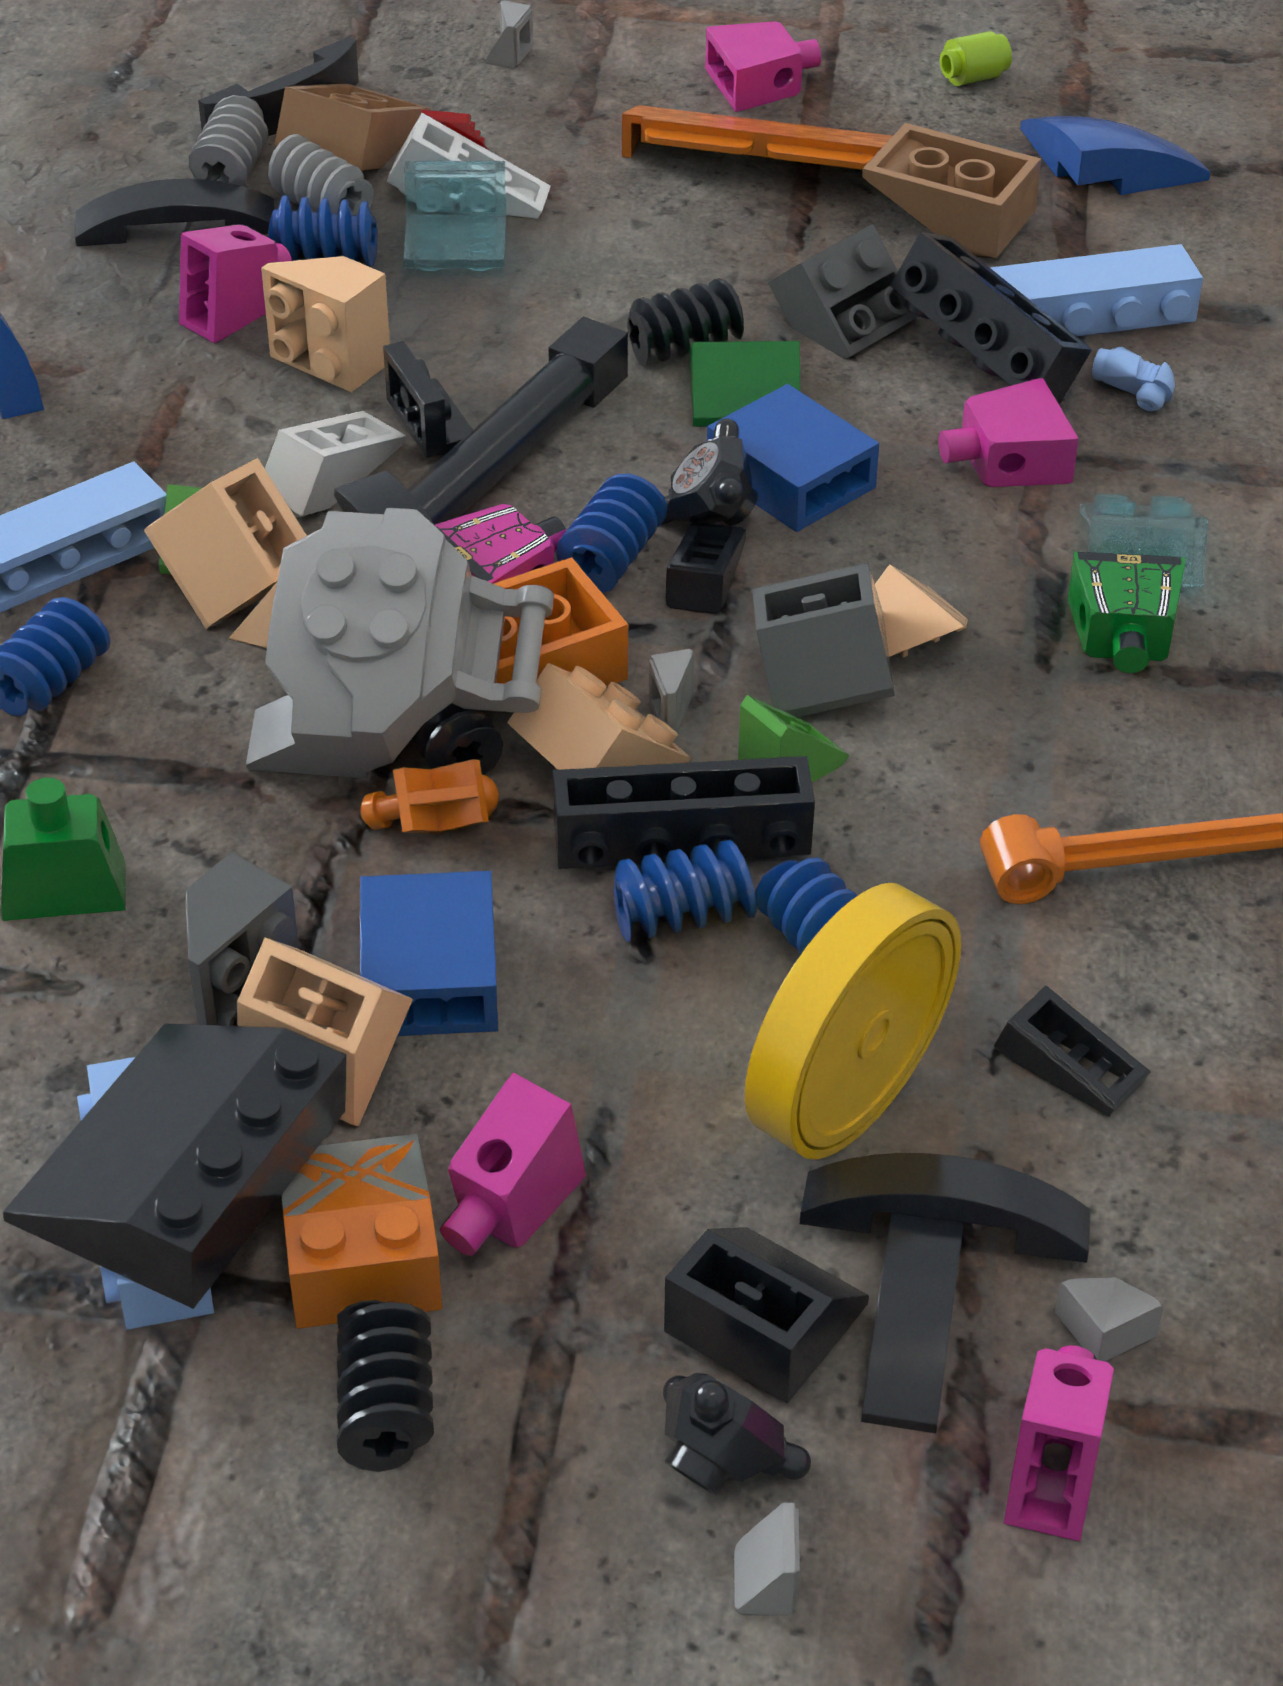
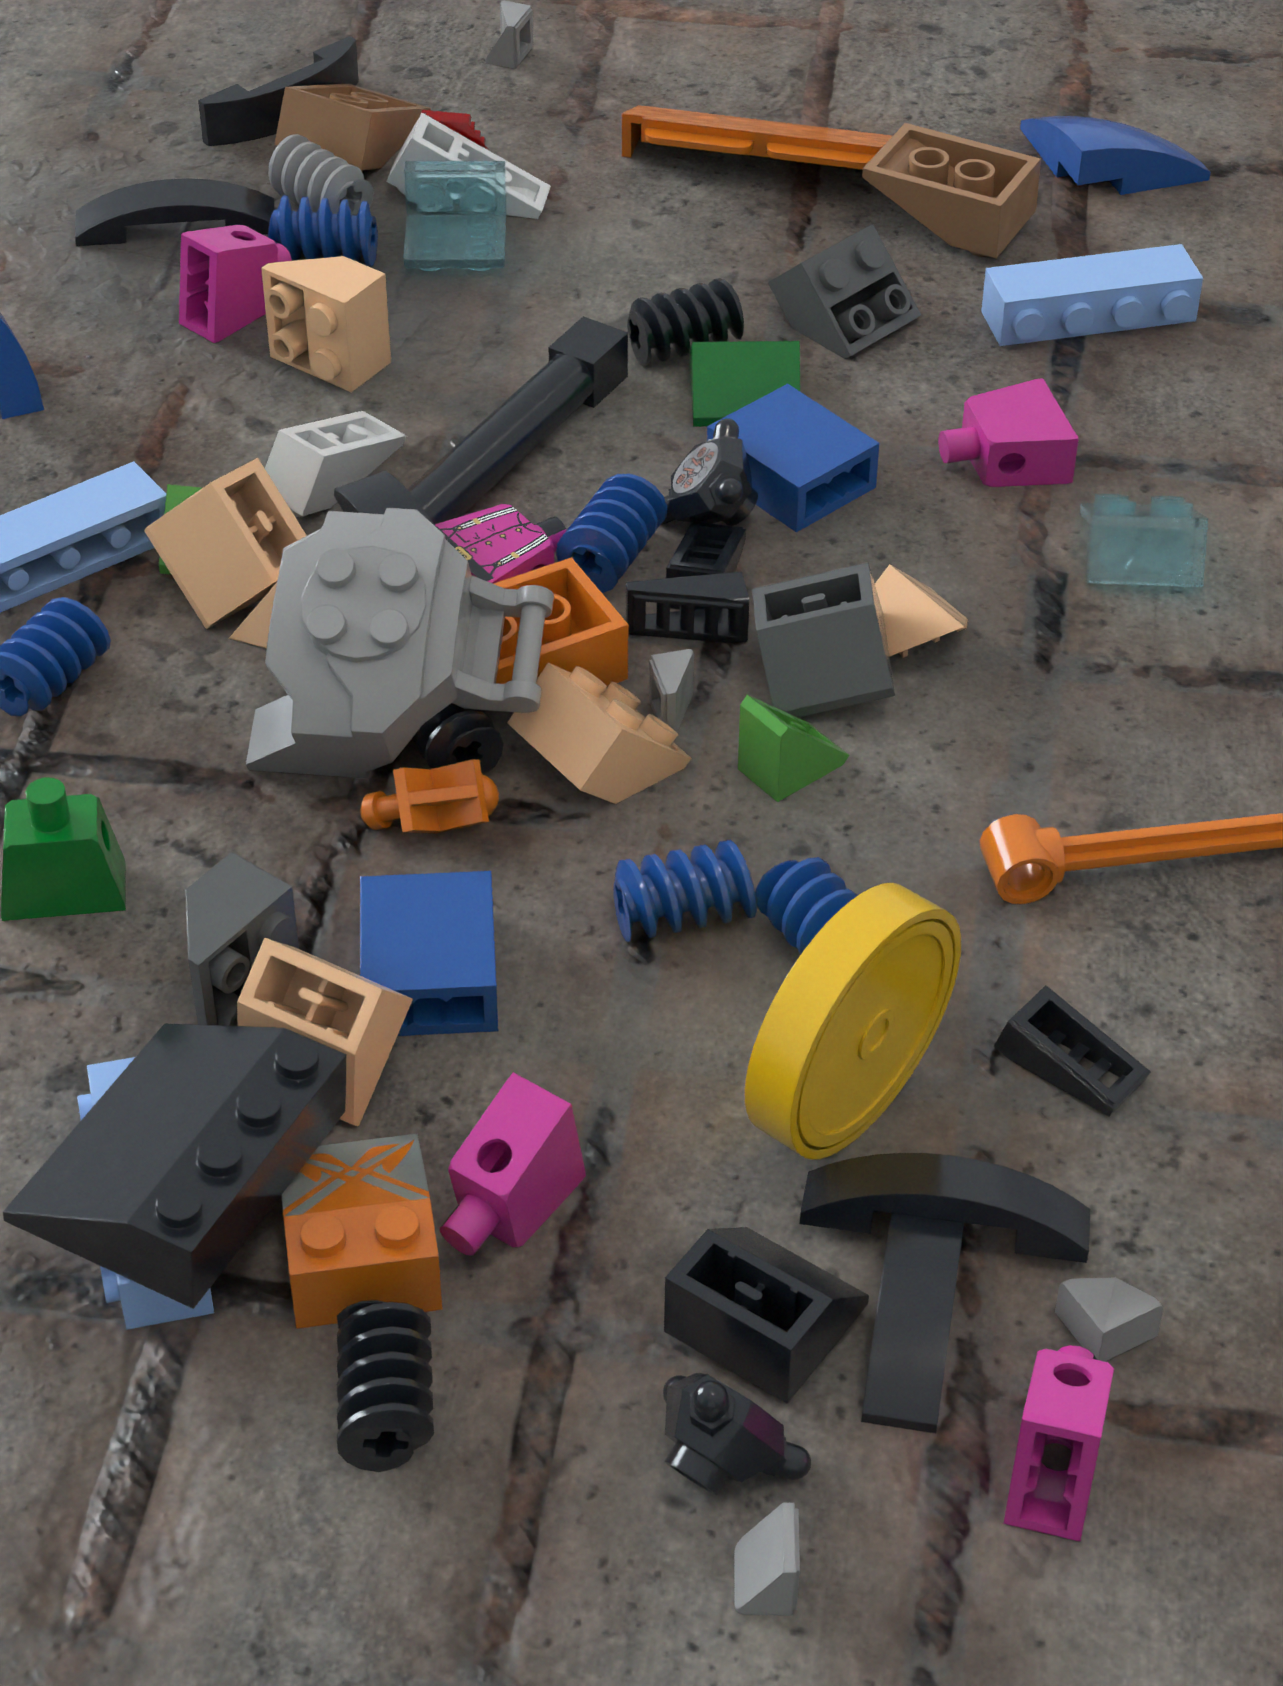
light grey piece [189,95,268,186] -> none
black bracket [383,341,473,458] -> none
black brick [553,756,815,869] -> none
dark pink torso [705,21,821,112] -> none
black brick [890,232,1092,404] -> none
lime brick [939,31,1012,86] -> none
green torso [1068,551,1185,673] -> none
light blue arm [1092,347,1175,412] -> none
none -> black slope [626,572,749,643]

